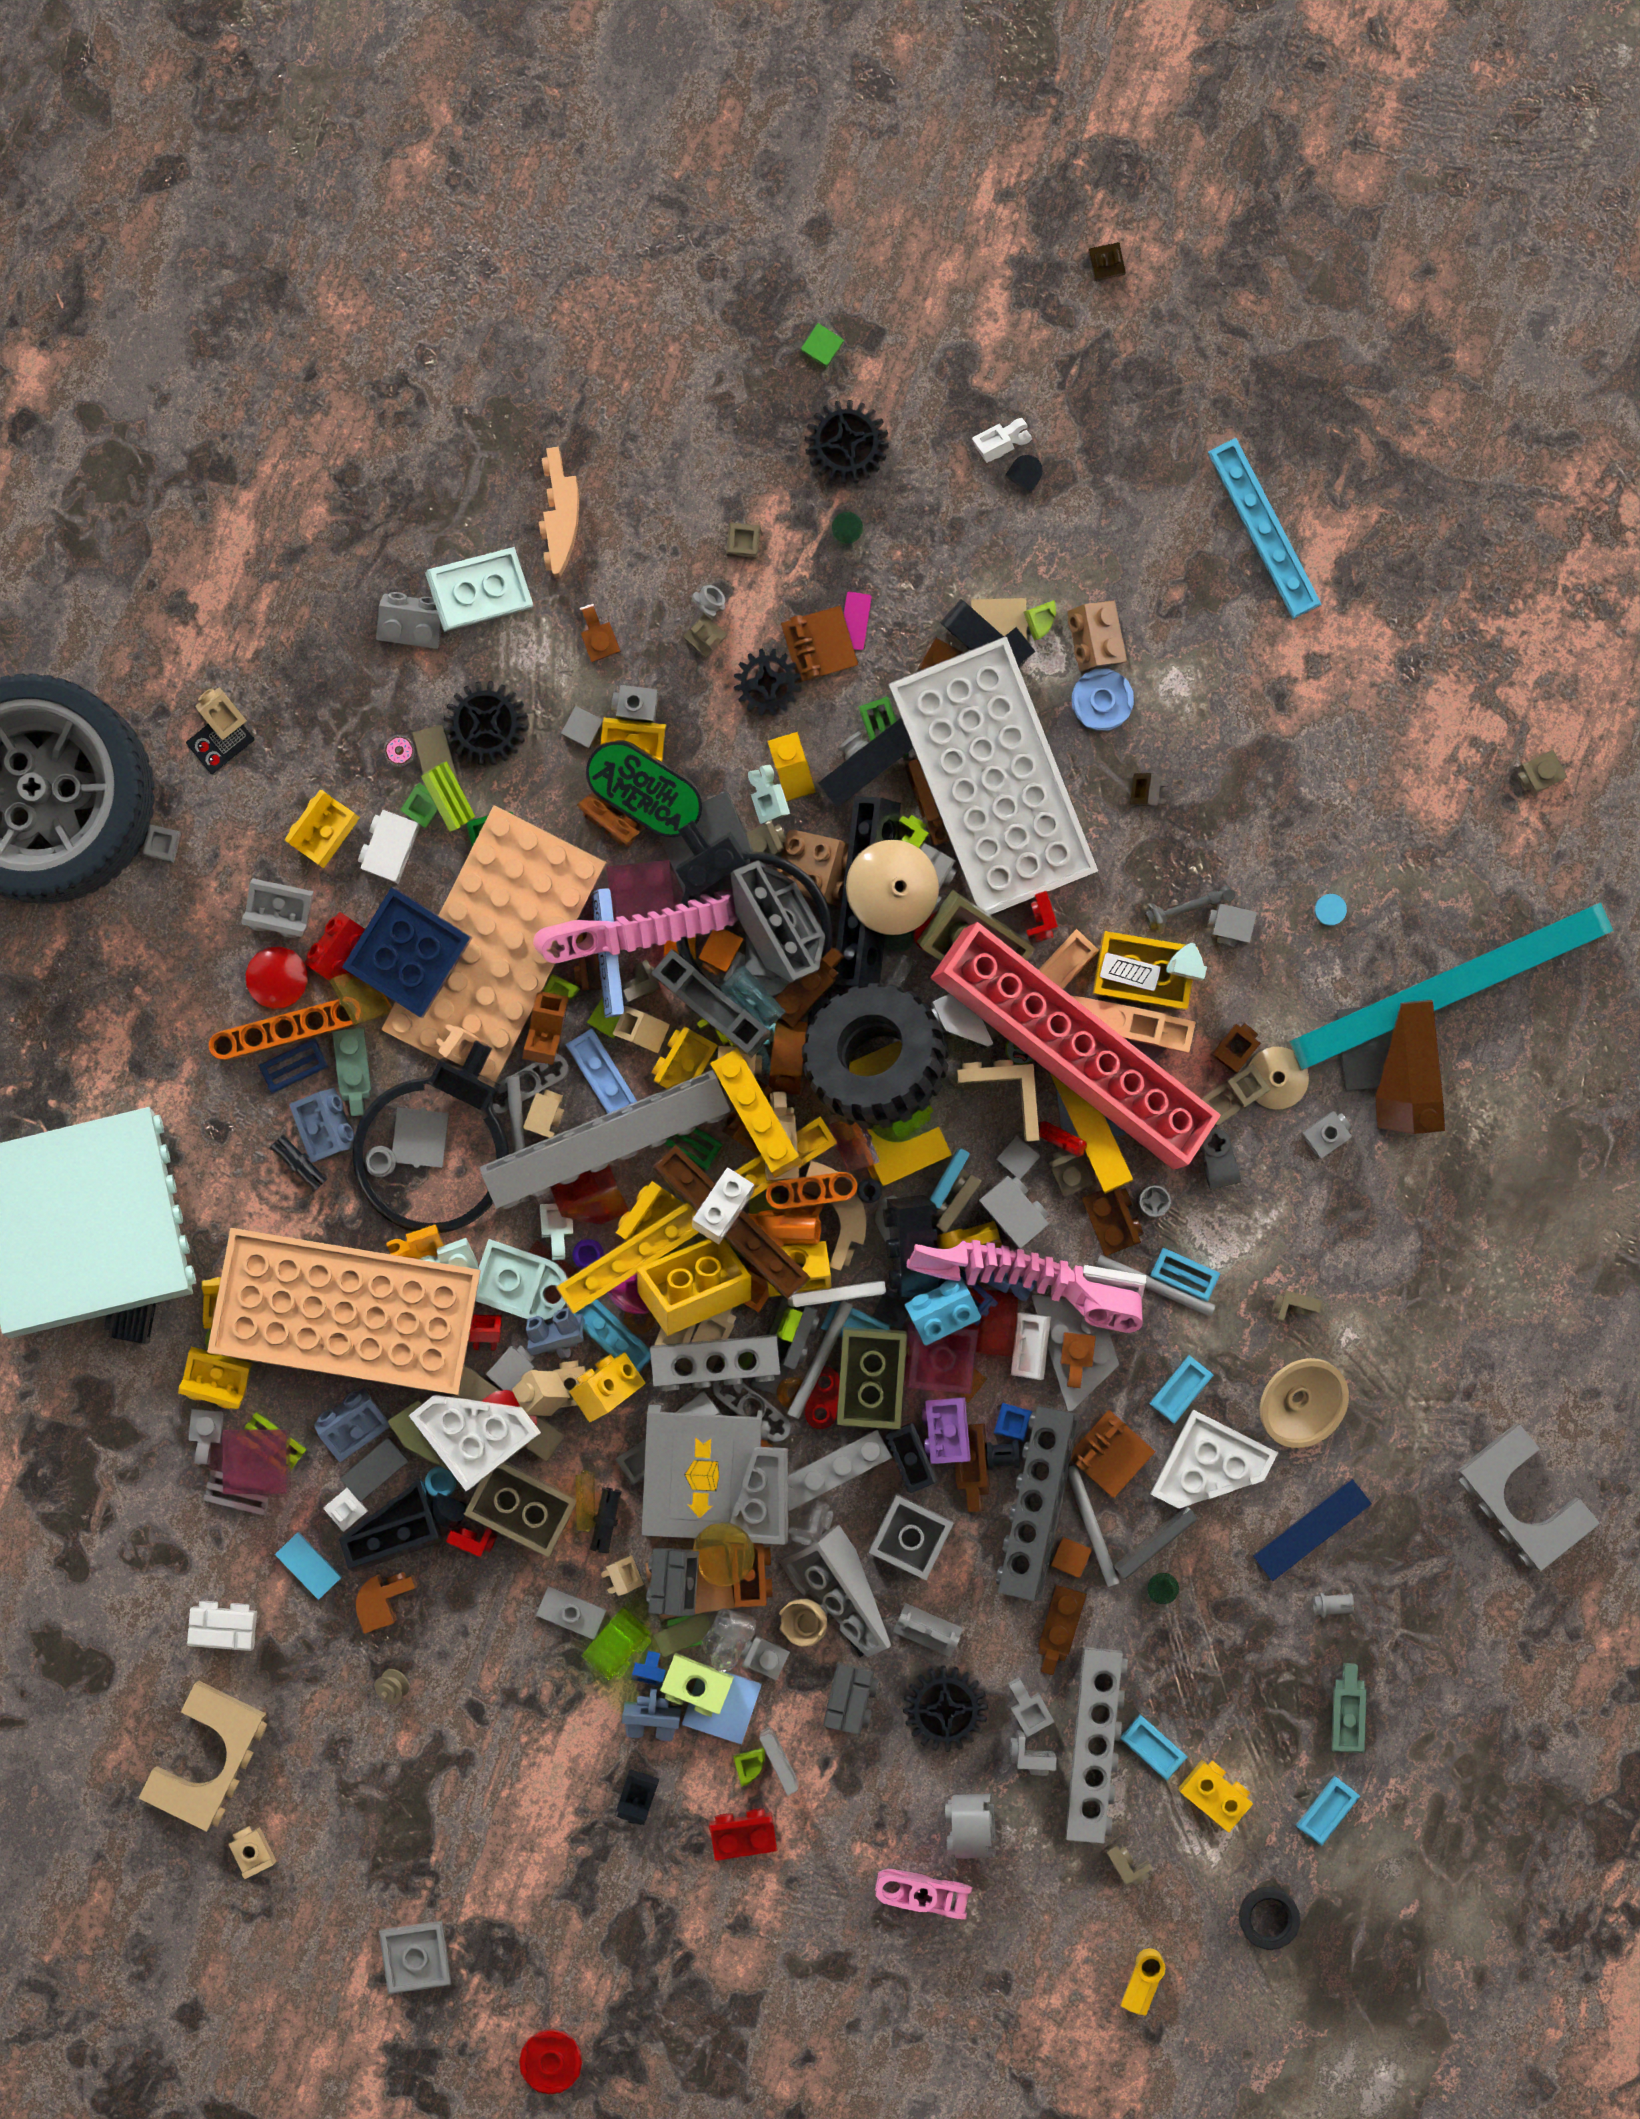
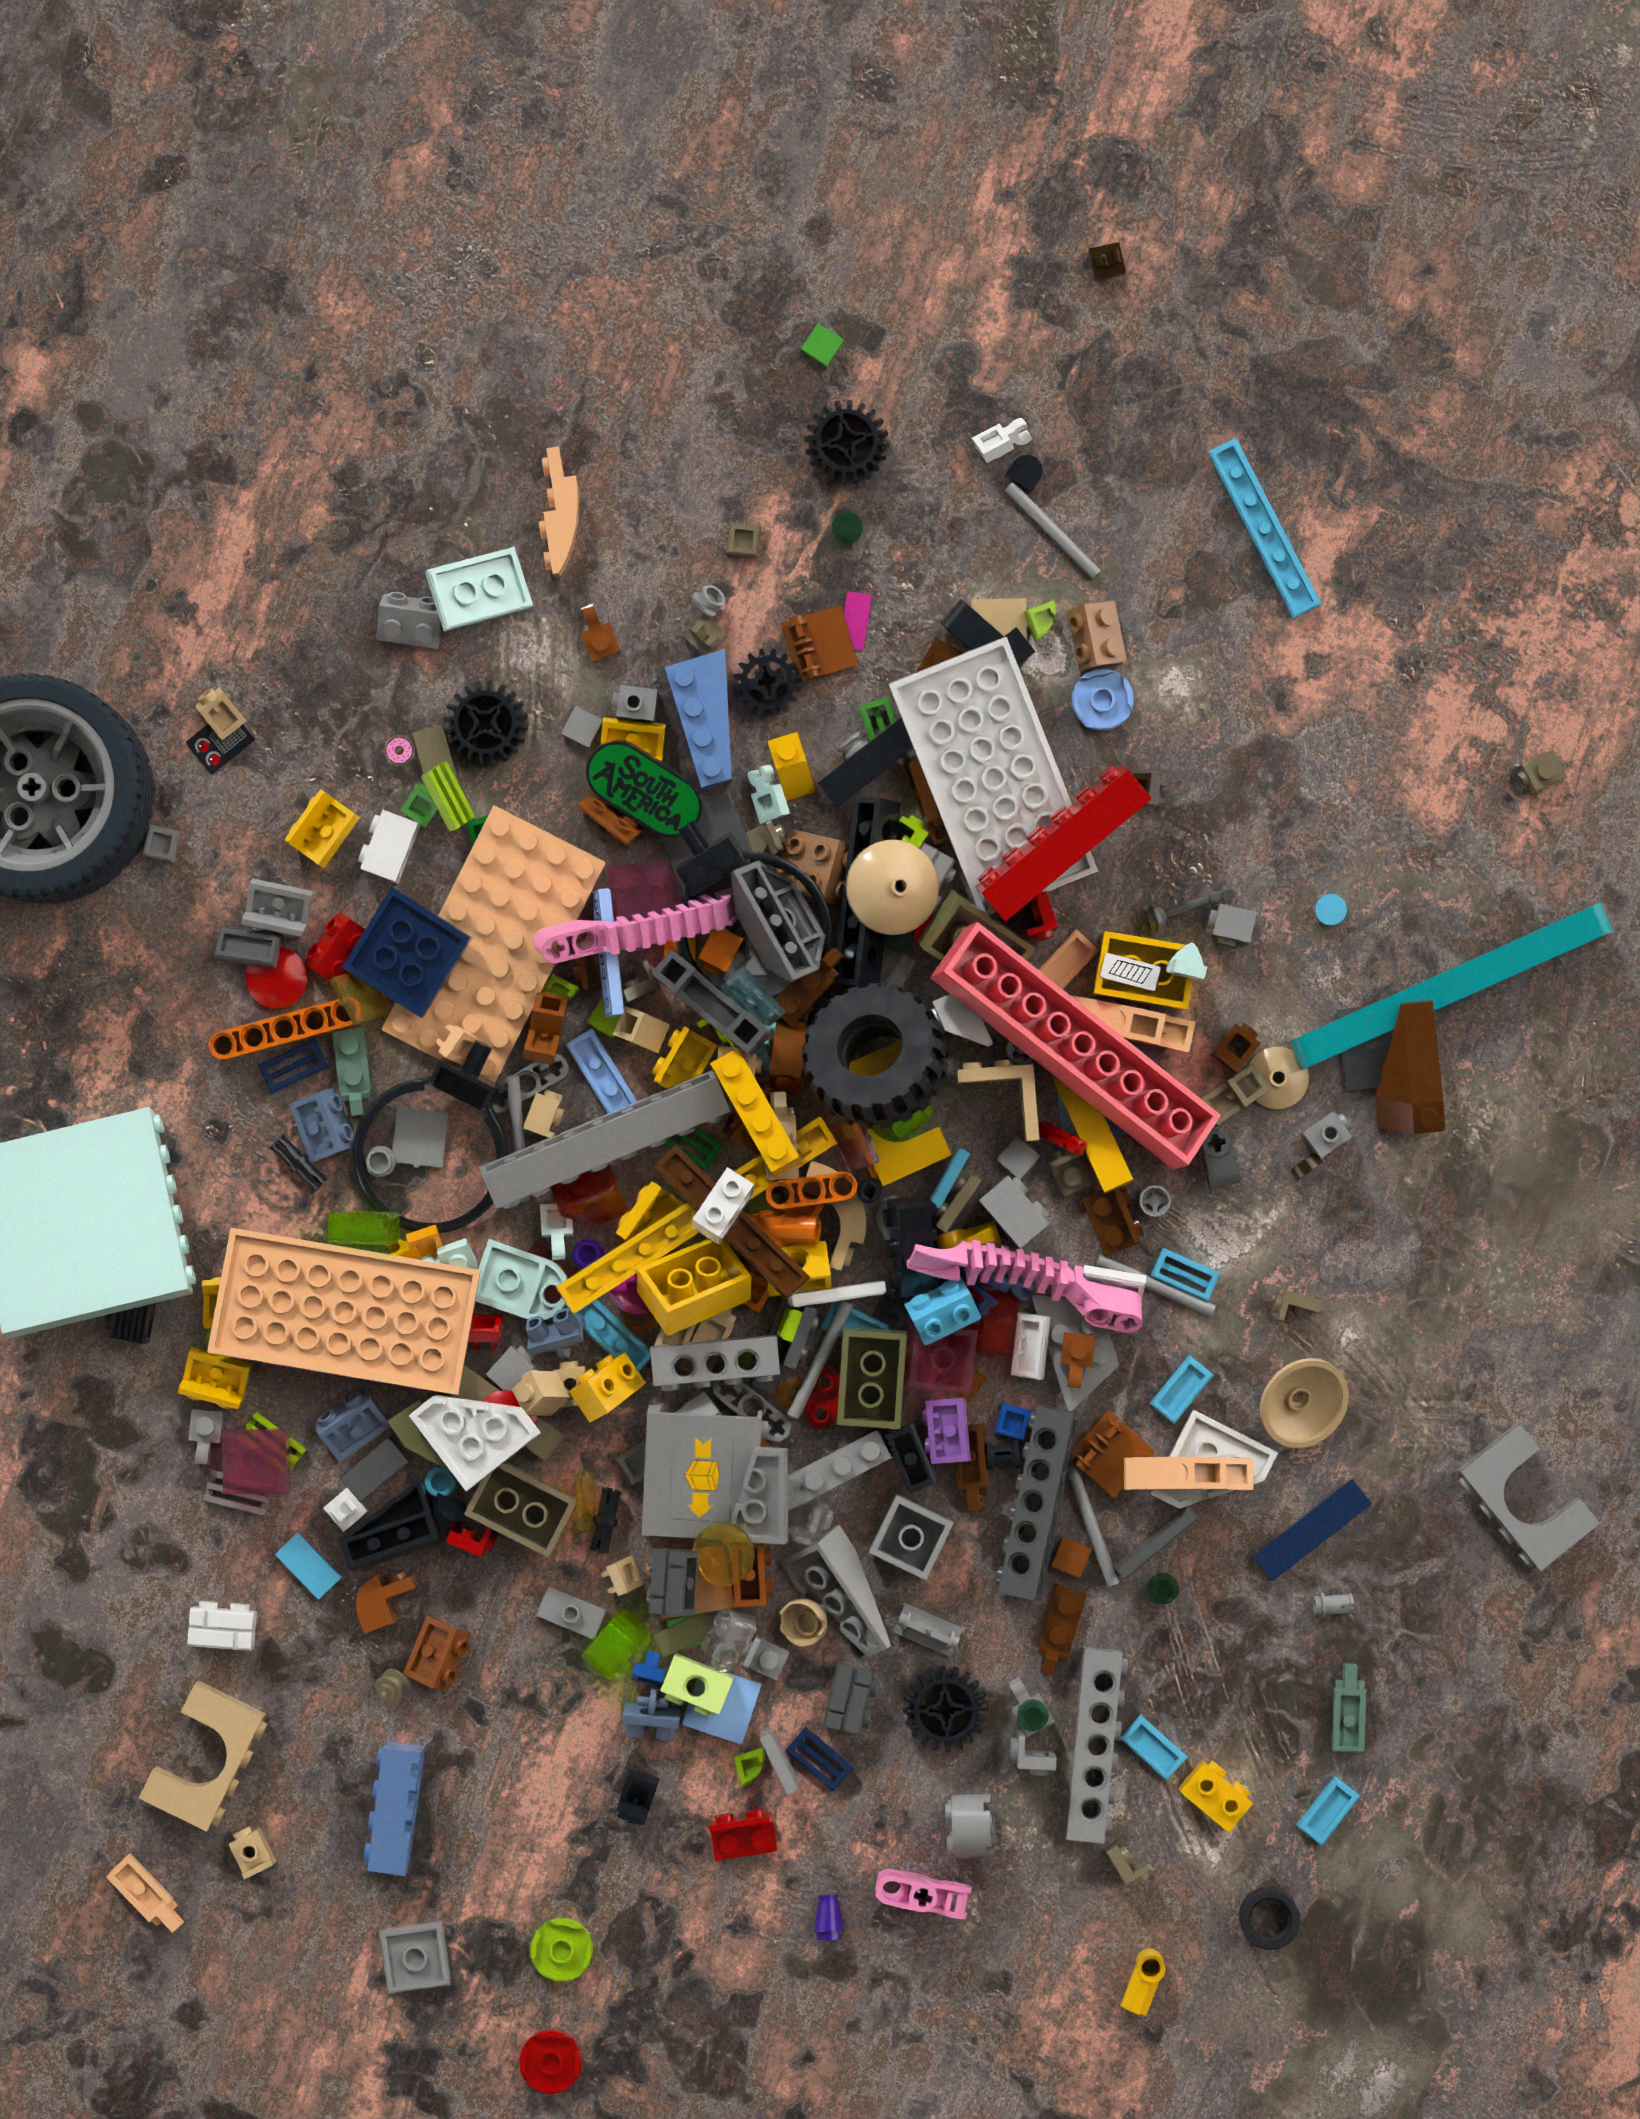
none -> light nougat hinge [106,1853,184,1933]
none -> dark grey tile [213,927,283,969]
none -> clear neon green brick [327,1210,399,1245]
none -> medium blue wedge [363,1741,426,1876]
none -> dark orange bracket [403,1615,471,1691]
none -> lime tile [530,1918,593,1982]
none -> medium blue wedge [665,649,732,791]
none -> dark blue tile [785,1726,854,1792]
none -> dark purple cone [813,1895,845,1940]
none -> red brick [975,765,1152,922]
none -> light grey bar [1005,482,1101,579]
none -> clear green plate [1017,1699,1049,1731]
none -> light nougat slope [1124,1457,1253,1491]
none -> dark brown tile [1290,1153,1322,1181]

